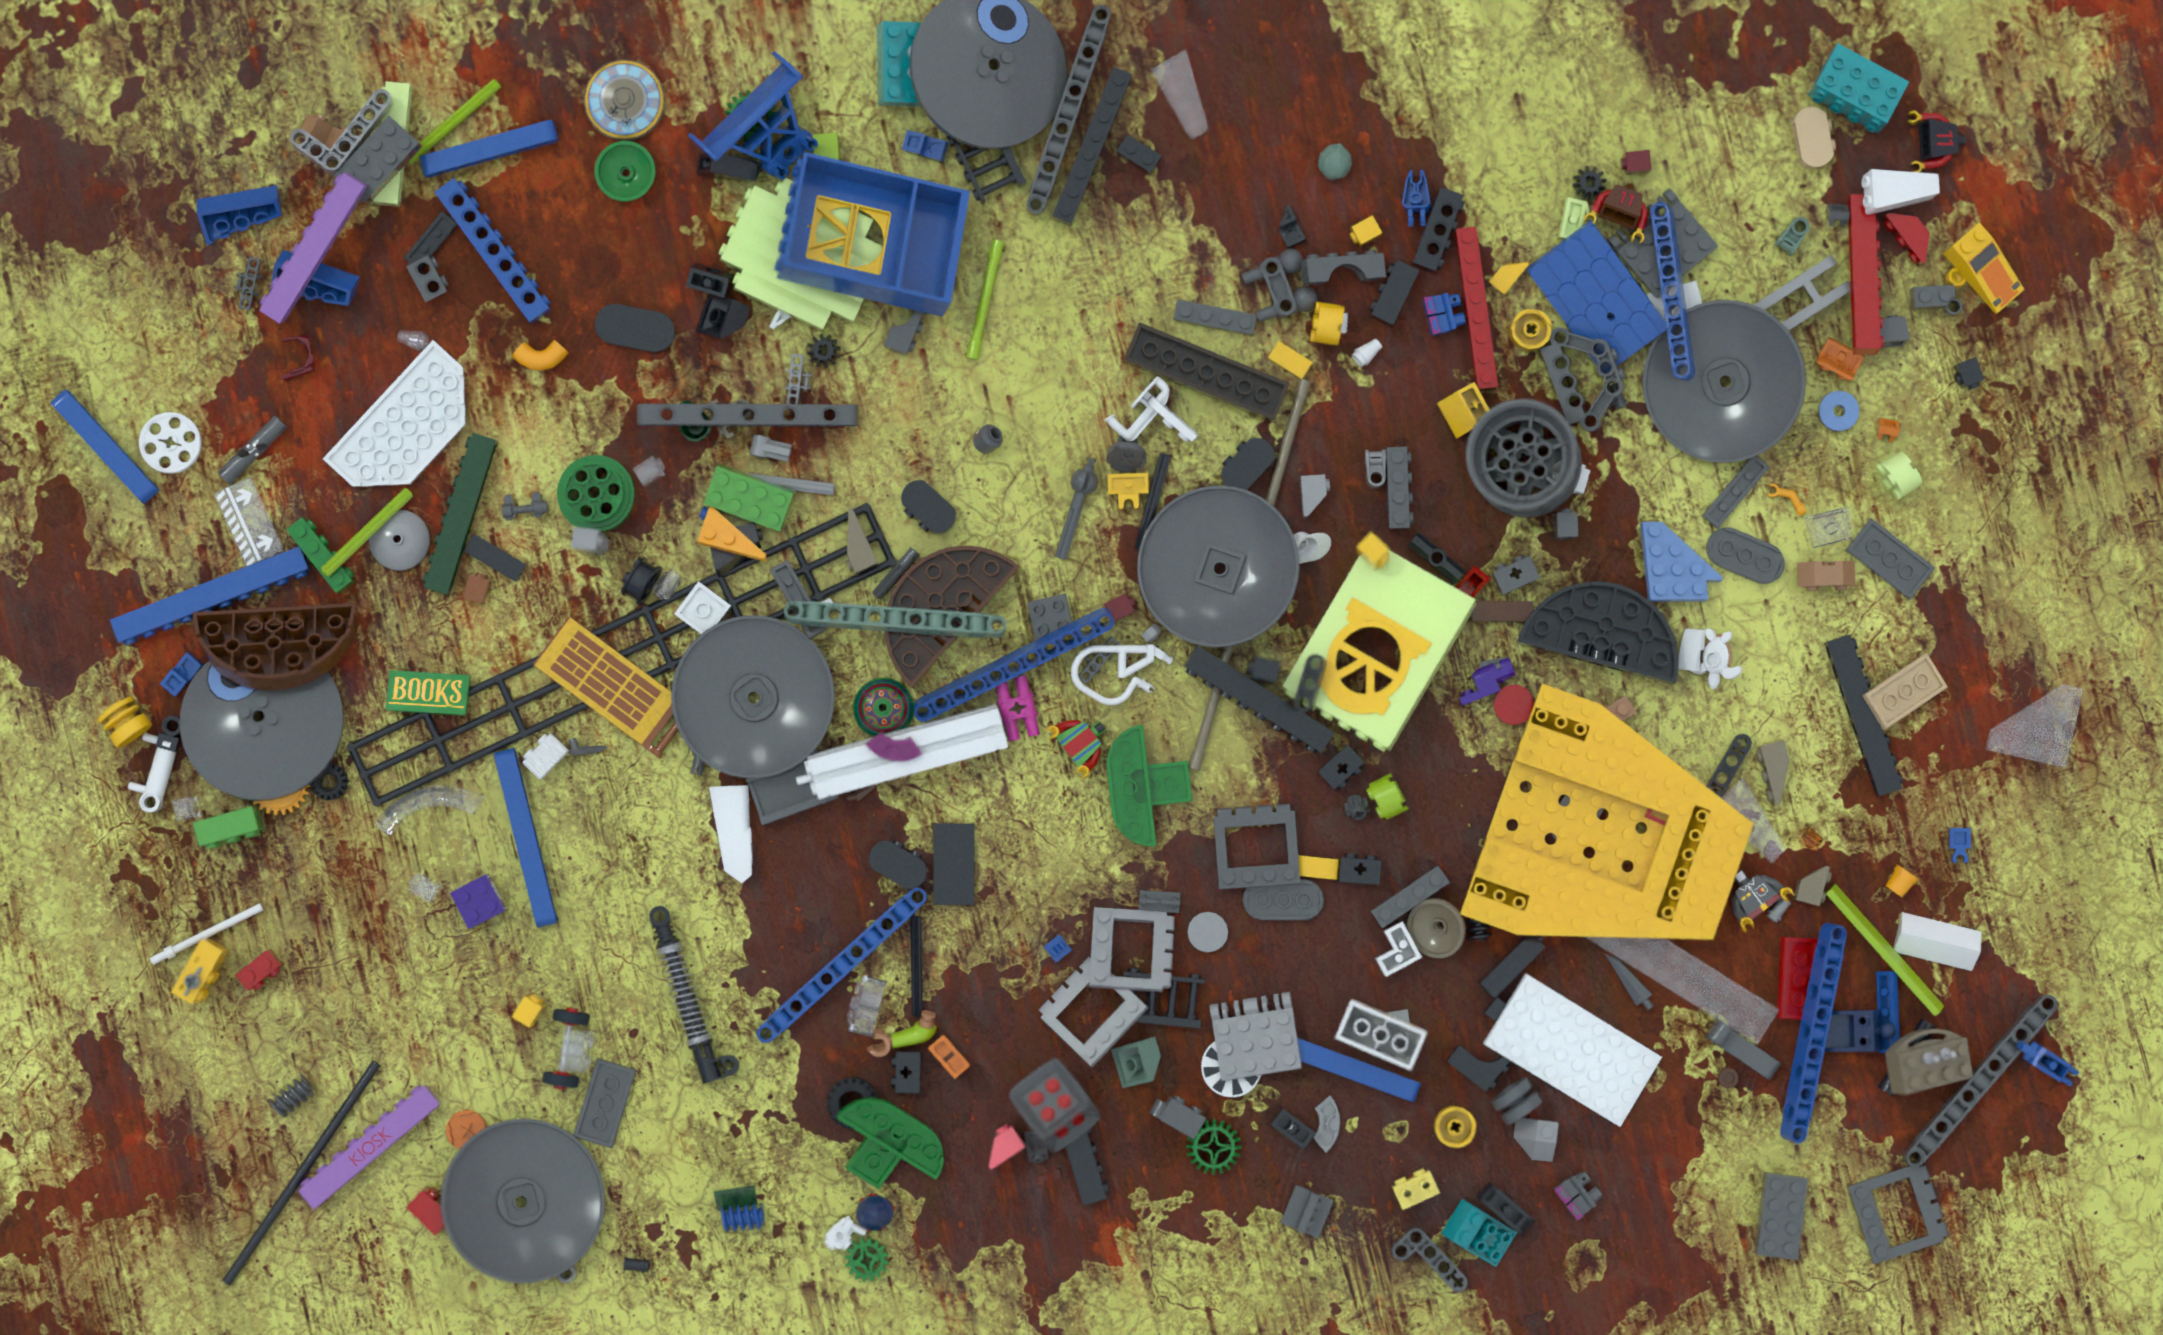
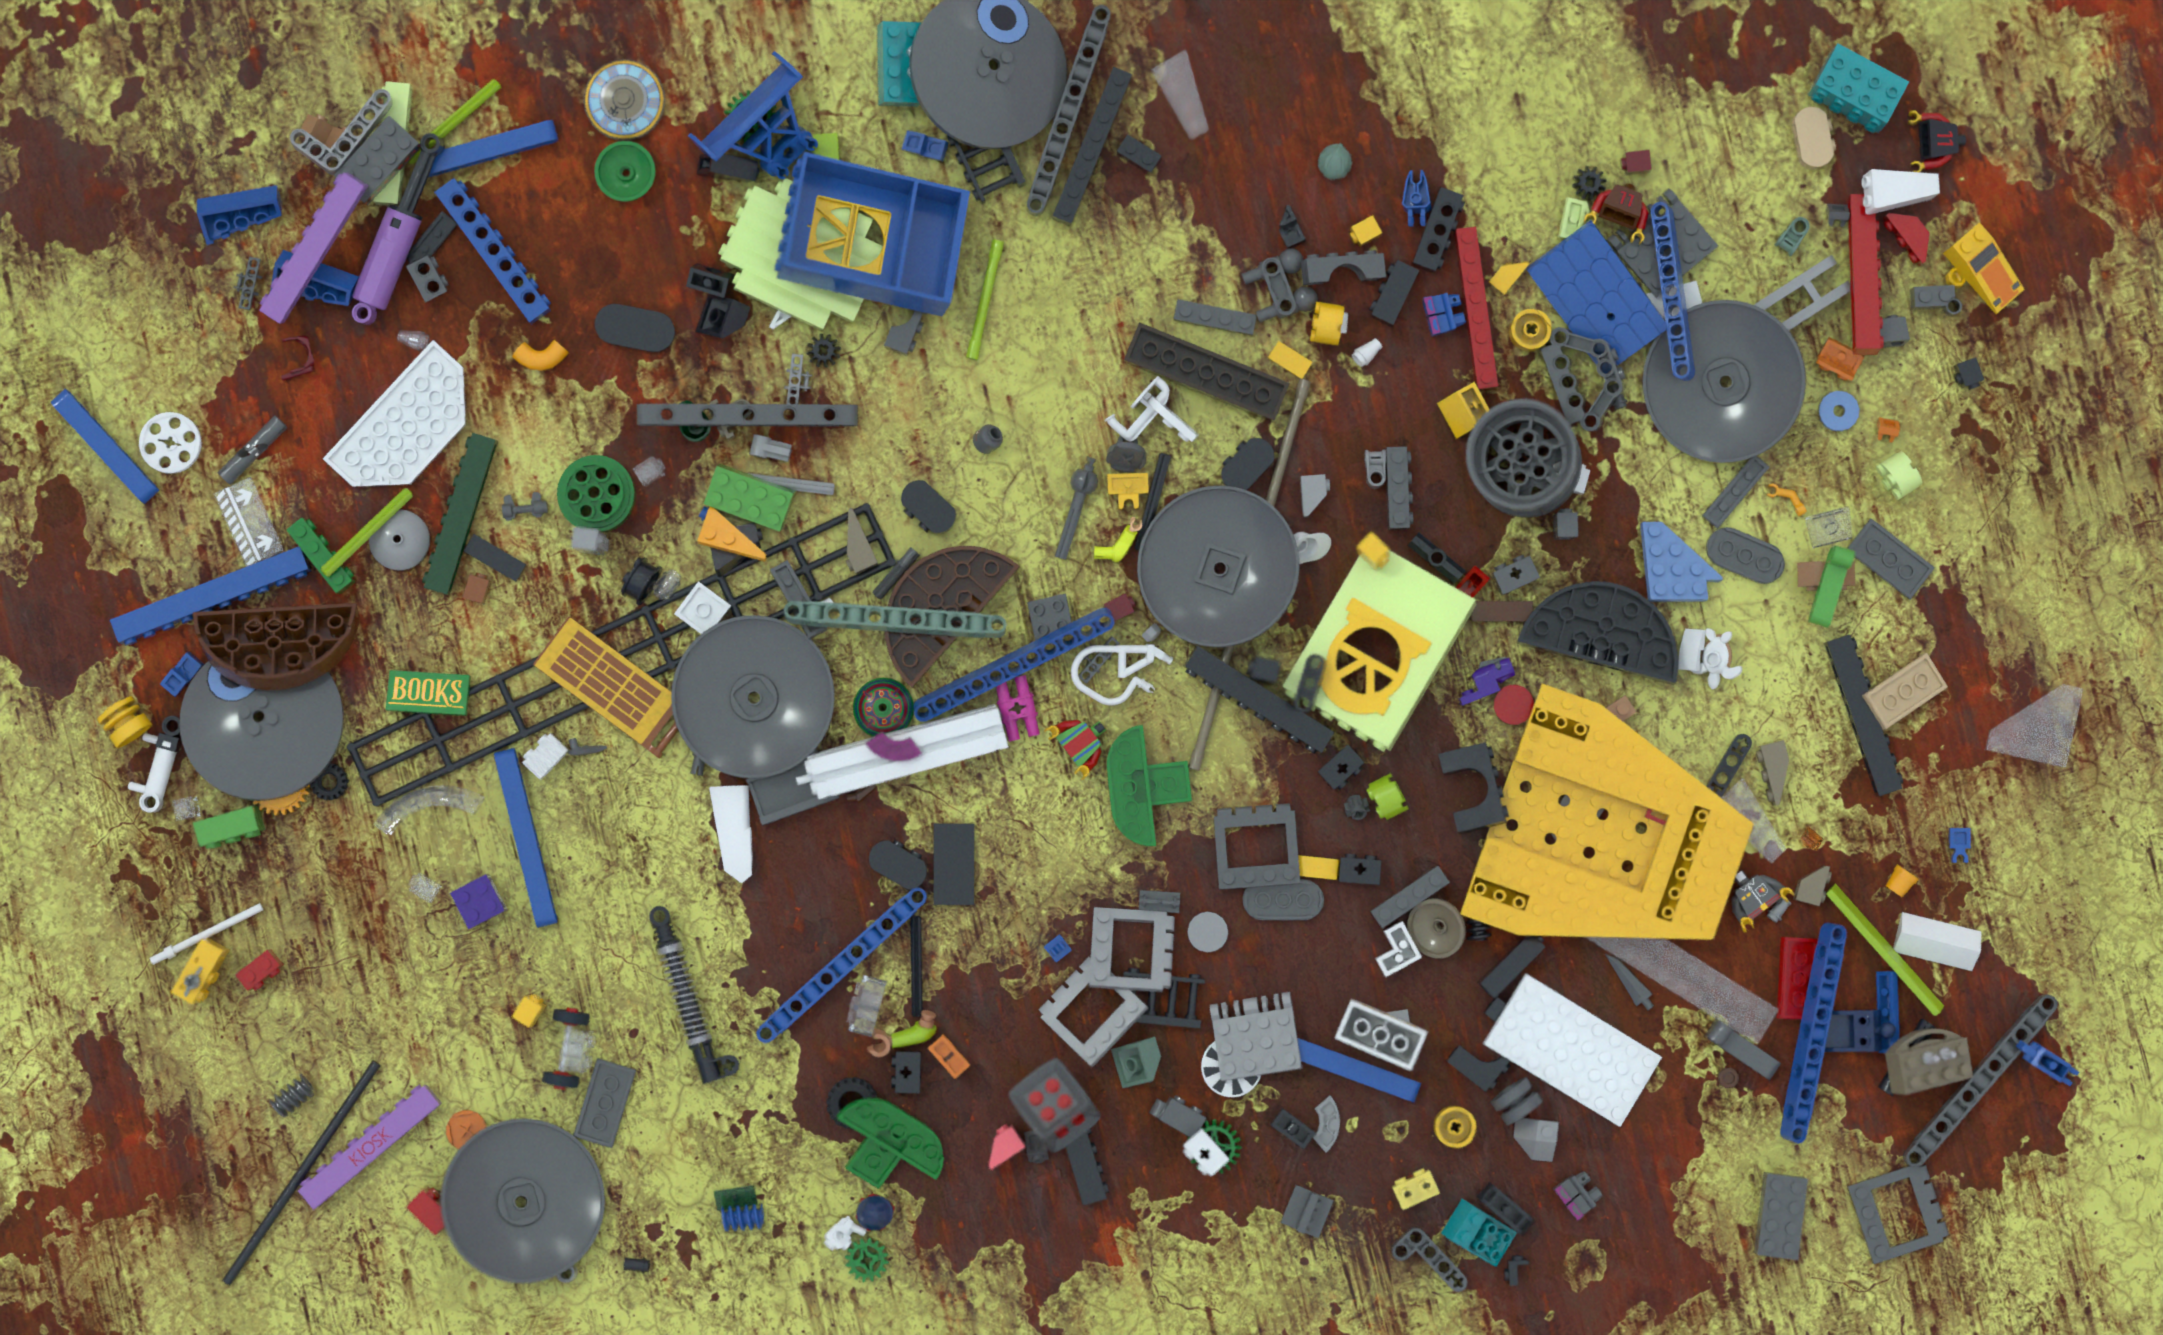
none -> medium lavender piece [352,133,445,325]
none -> neon yellow arm [1094,517,1142,563]
none -> white brick [1183,1128,1229,1176]
none -> black arch [1438,742,1509,835]
none -> black bracket [1504,1255,1529,1286]
none -> bright green beam [1808,545,1855,628]

